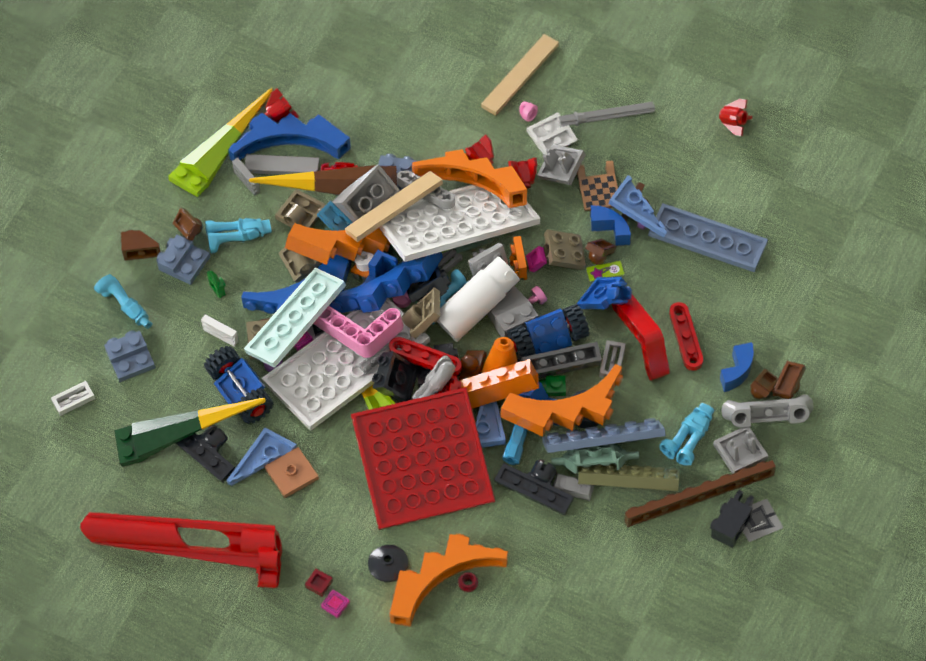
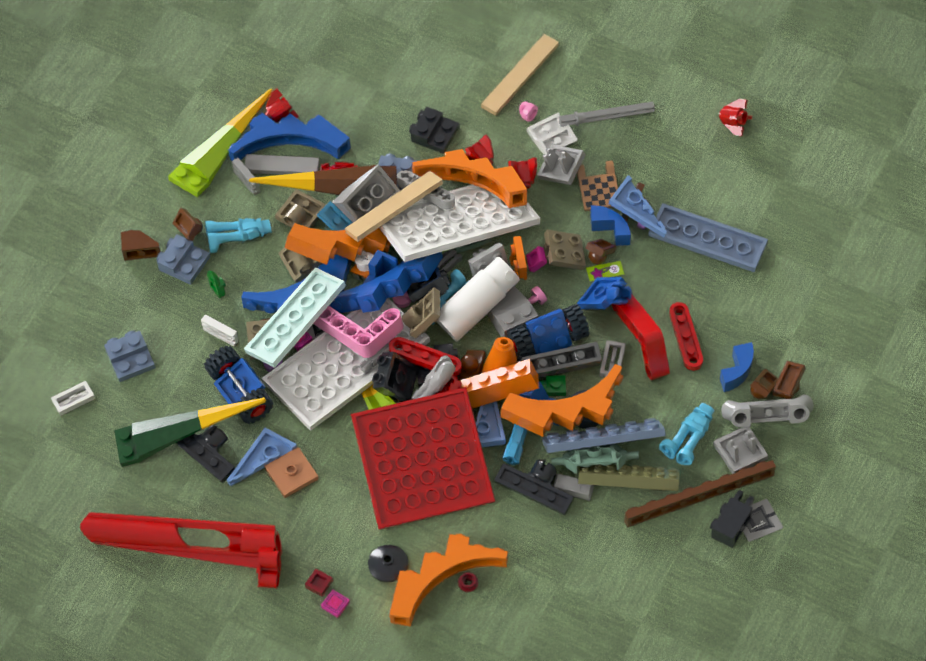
medium azure piece [94,274,153,329] -> none
none -> black plate [409,106,460,154]

